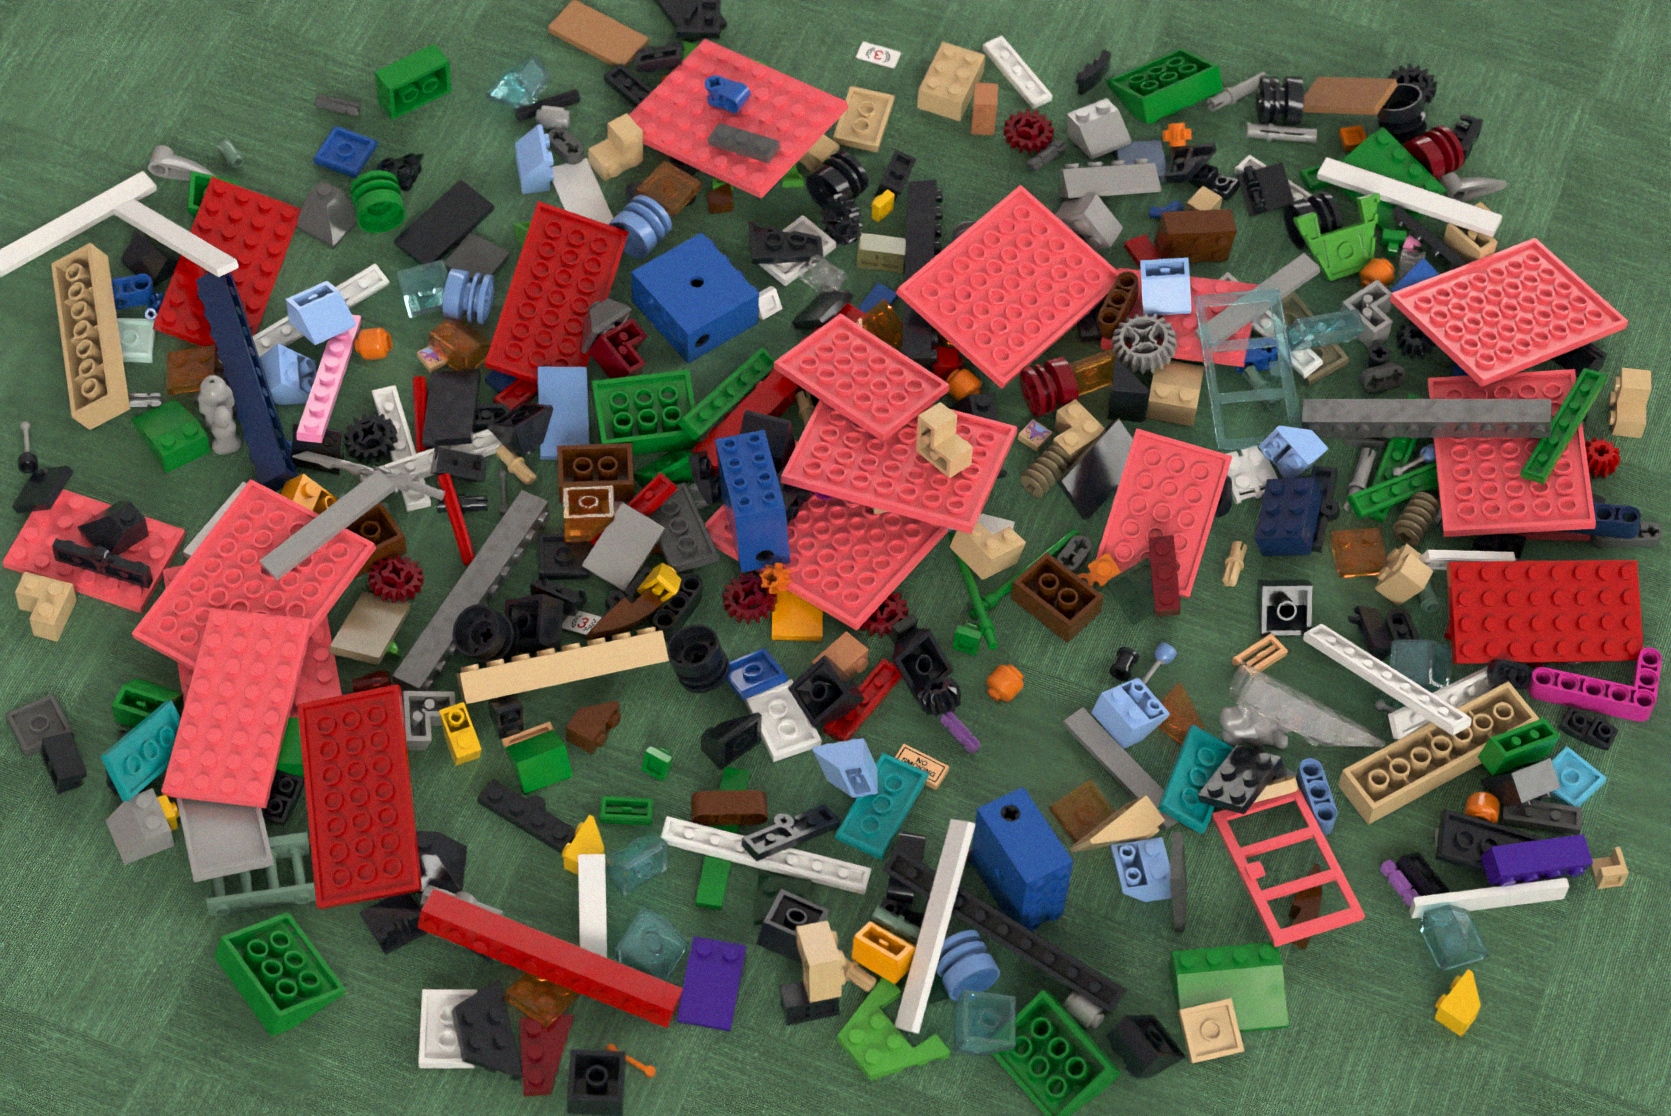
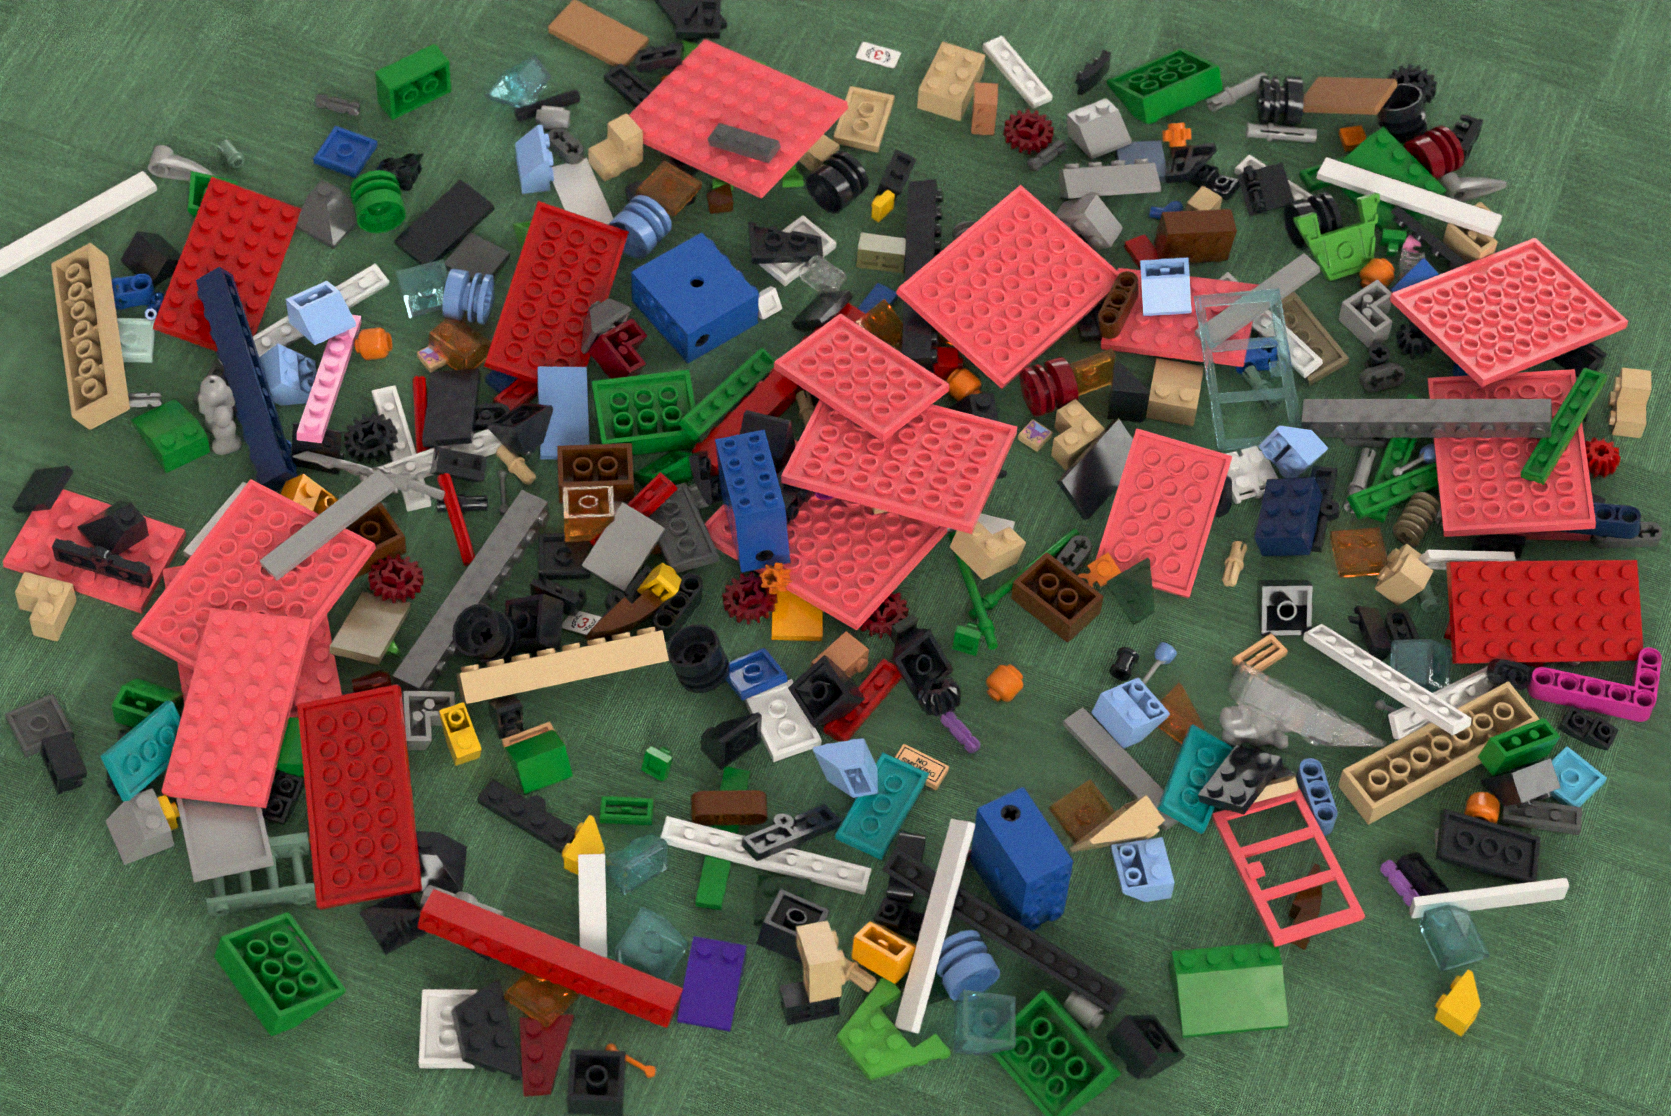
black hinge [18,421,39,473] -> none
white tile [114,199,238,277] -> none
clear orange plate [166,345,217,395] -> none
reddish brown slope [566,701,621,754] -> none
blue piece [704,75,751,113] -> none
black gear [821,193,863,246] -> none
sand green pin [870,905,921,945] -> none
tan brick [916,402,973,478] -> none
dark tan piece [1020,445,1071,498] -> none
light grey gear [1111,312,1177,374] -> none
dark red brick [1148,535,1181,617] -> none
dark grey tile [1170,832,1187,932] -> none
tan plate [1178,998,1244,1064] -> none
clear light blue brick [1284,309,1365,352] -> none
dark purple brick [1481,834,1593,887] -> none
tan panel [1591,847,1628,889] -> none

